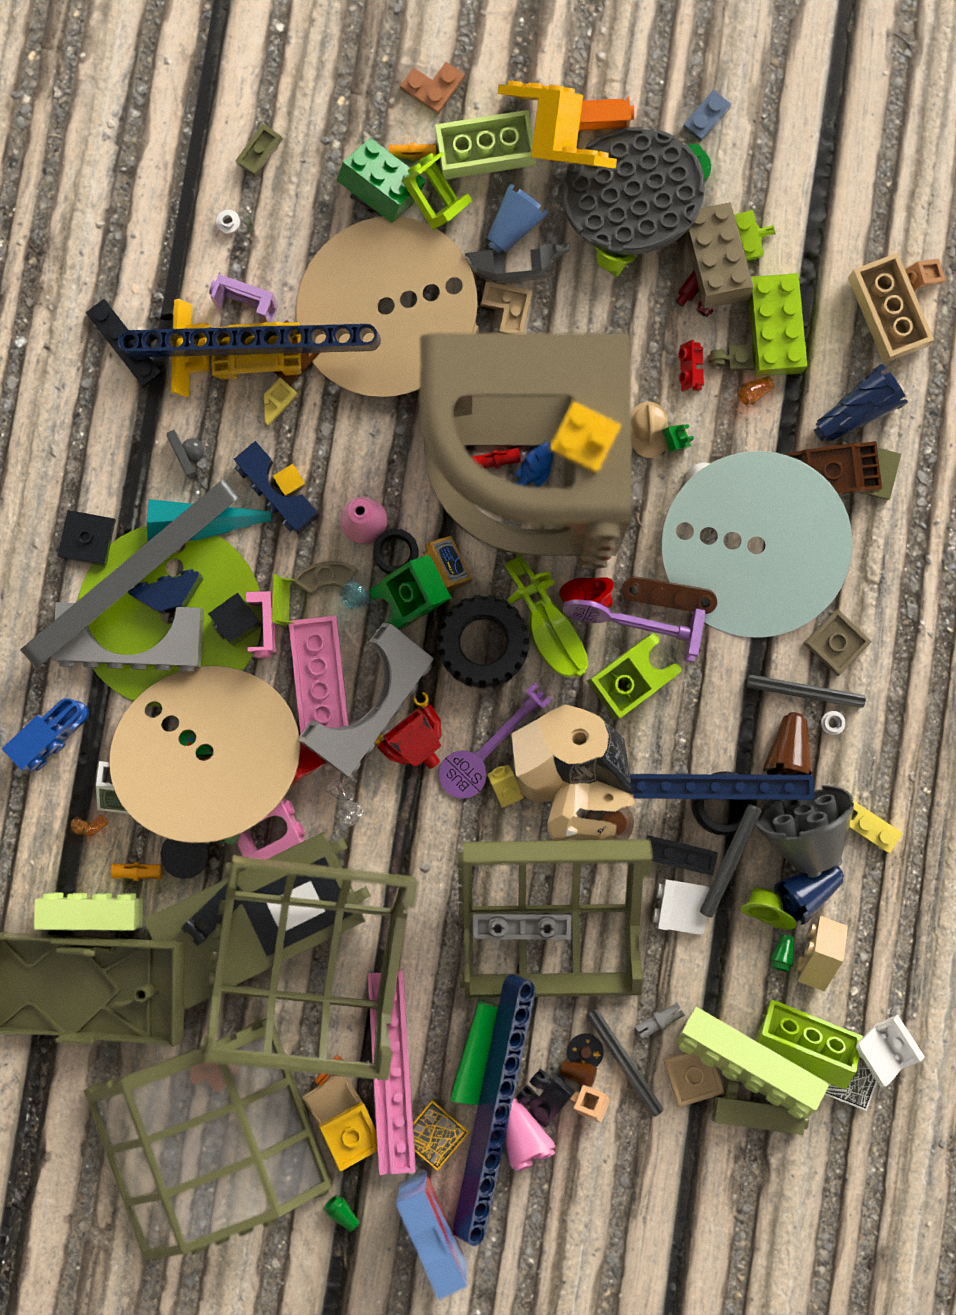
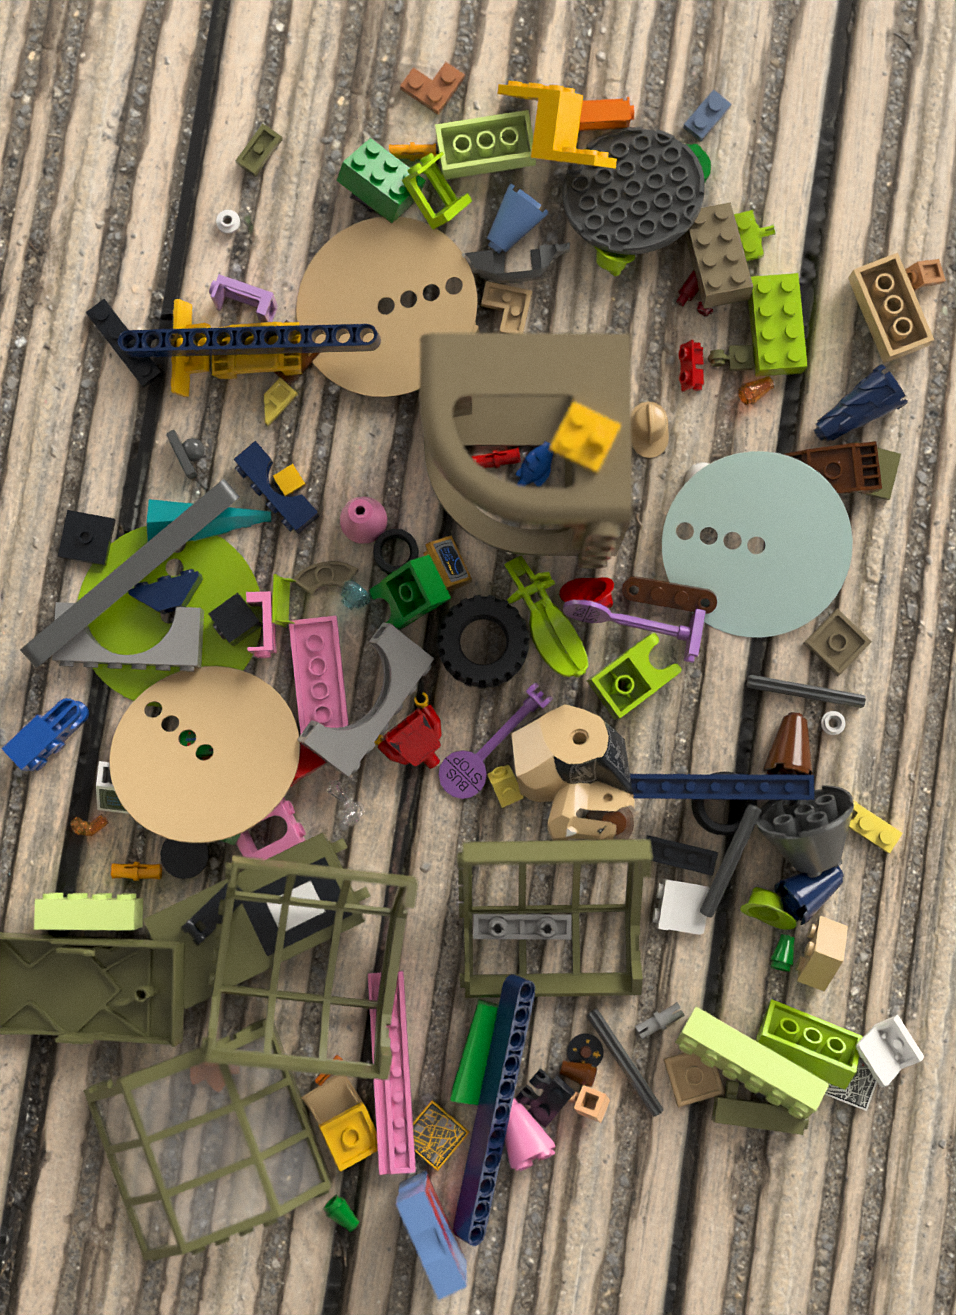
green tile [662,424,694,452] -> none

